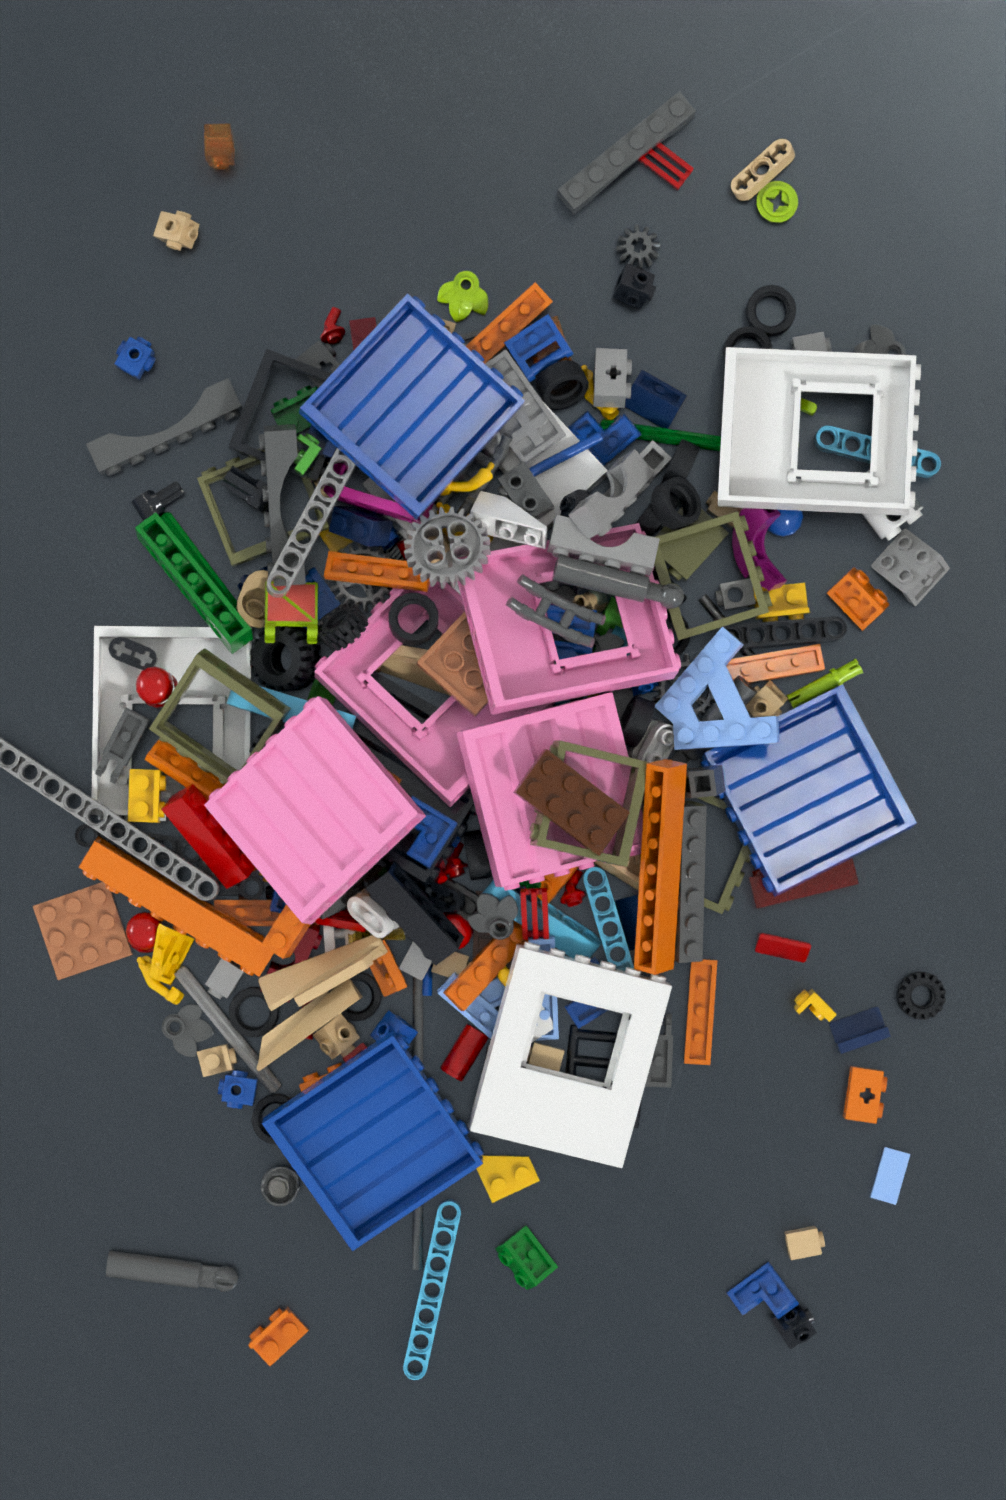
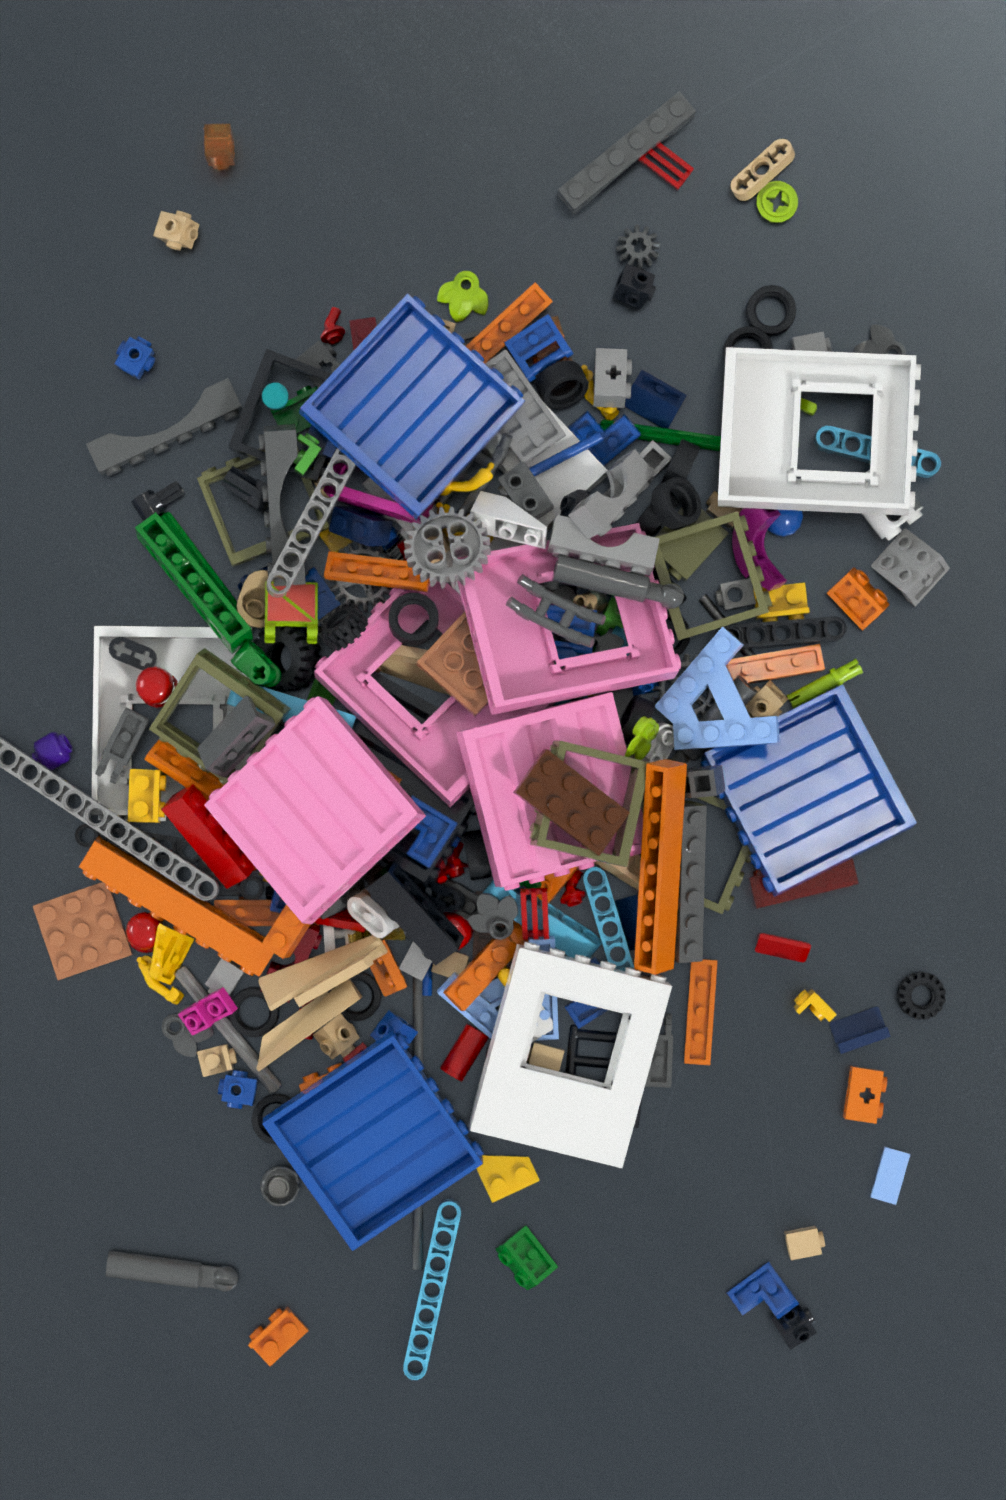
none -> dark purple head [32,732,73,770]
none -> dark pink slope [178,987,238,1036]
none -> dark grey panel [197,696,275,778]
none -> green piece [230,640,281,688]
none -> teal tile [262,383,289,410]
none -> lime plate [625,716,659,760]

